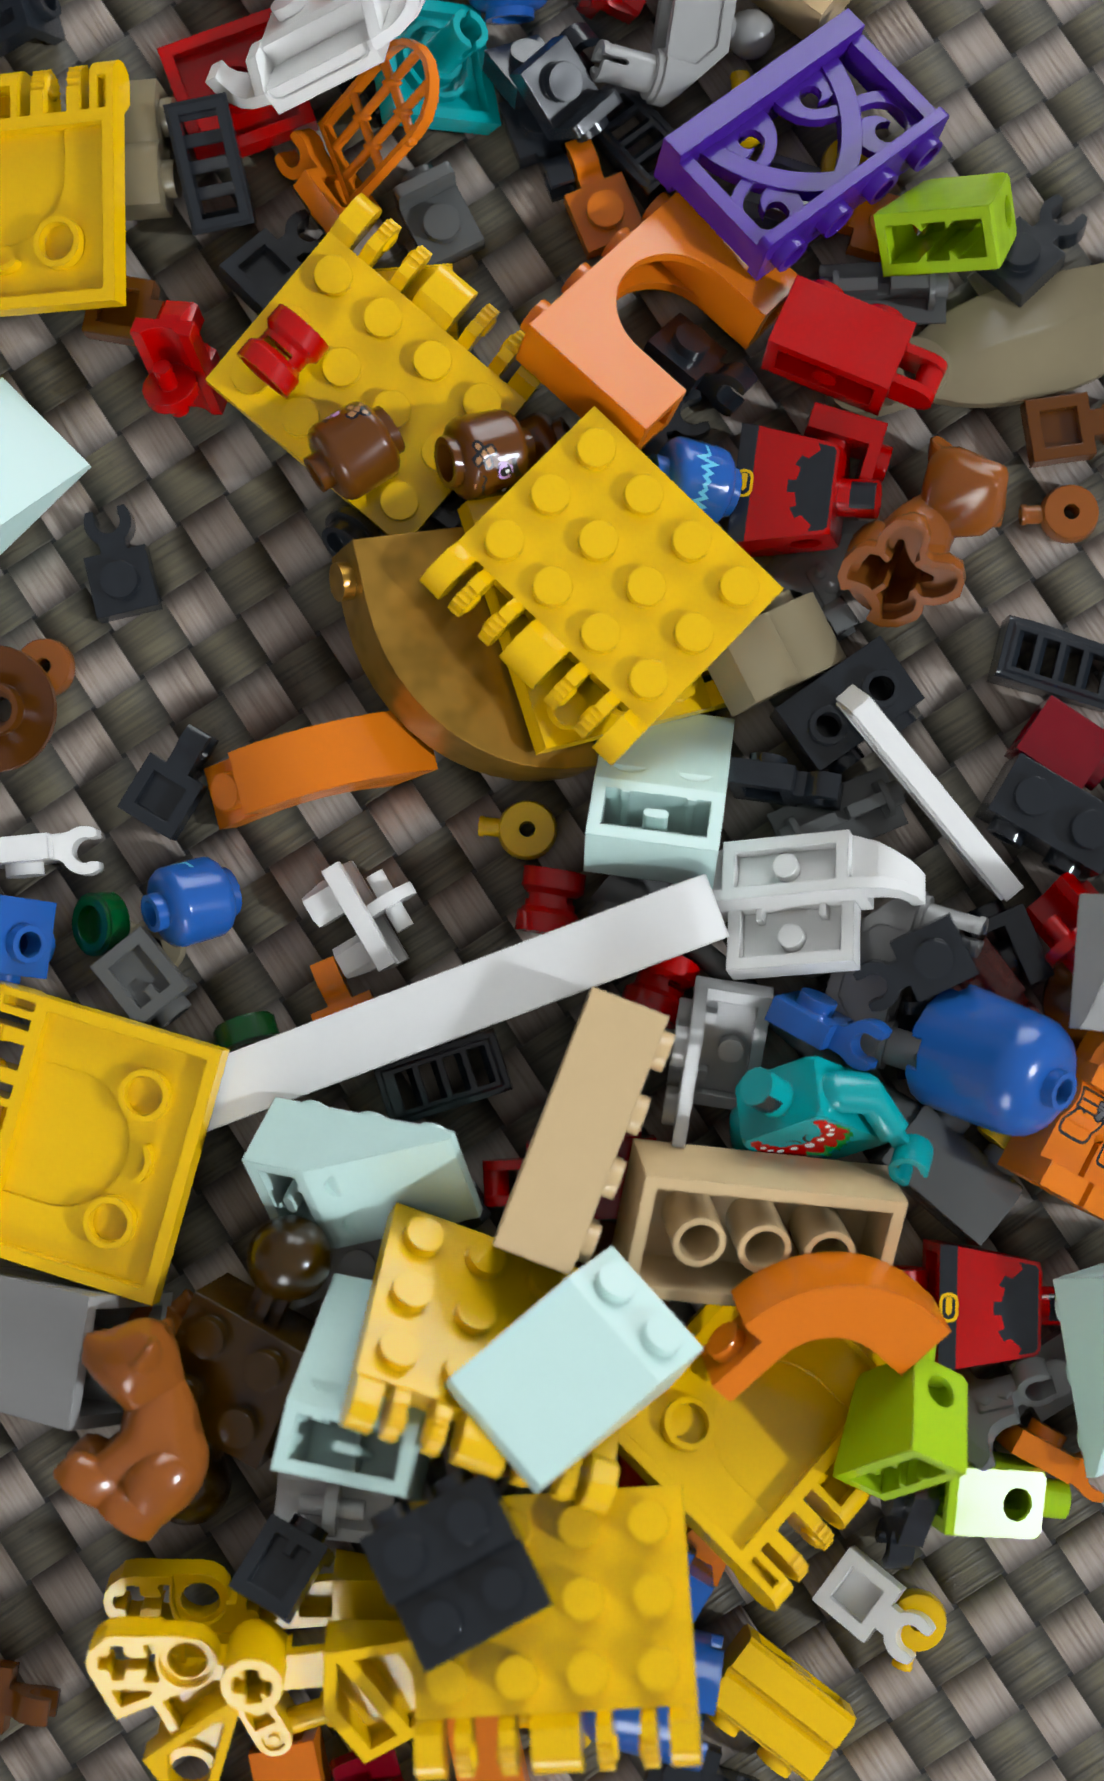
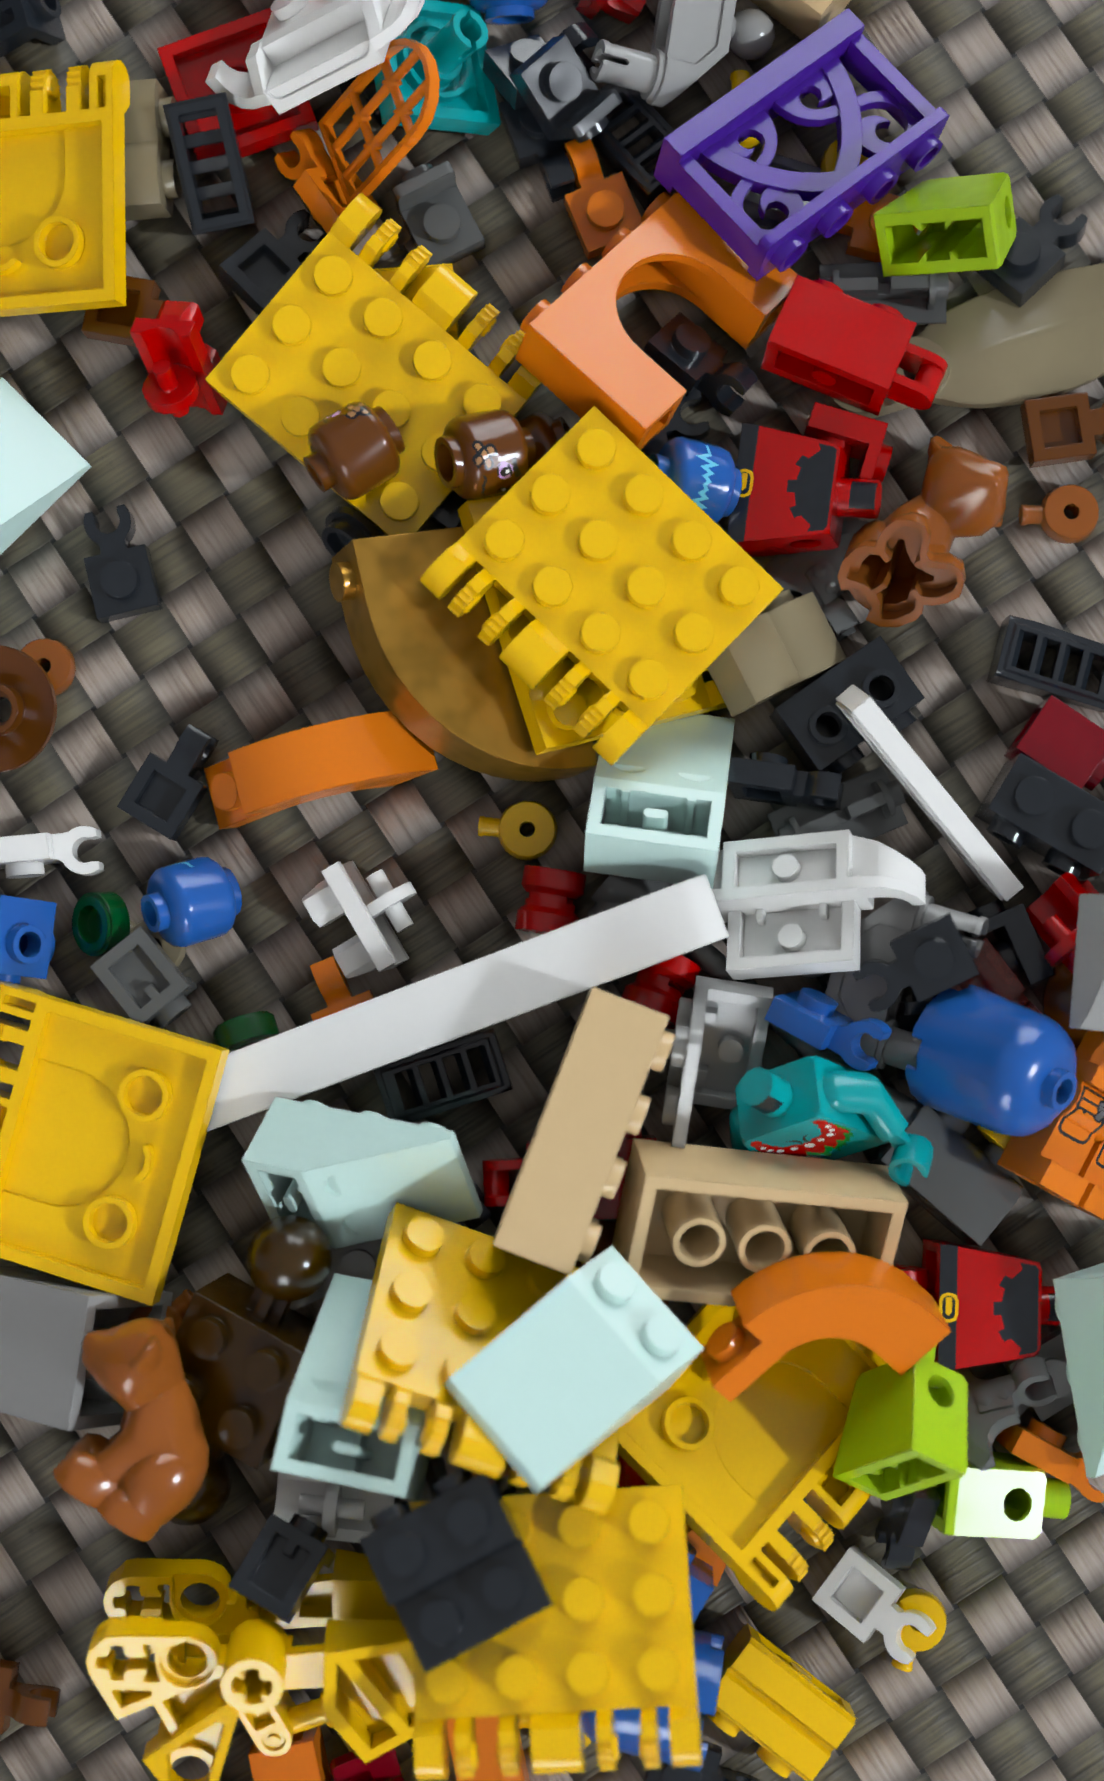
red wheel [237,304,329,399] -> none

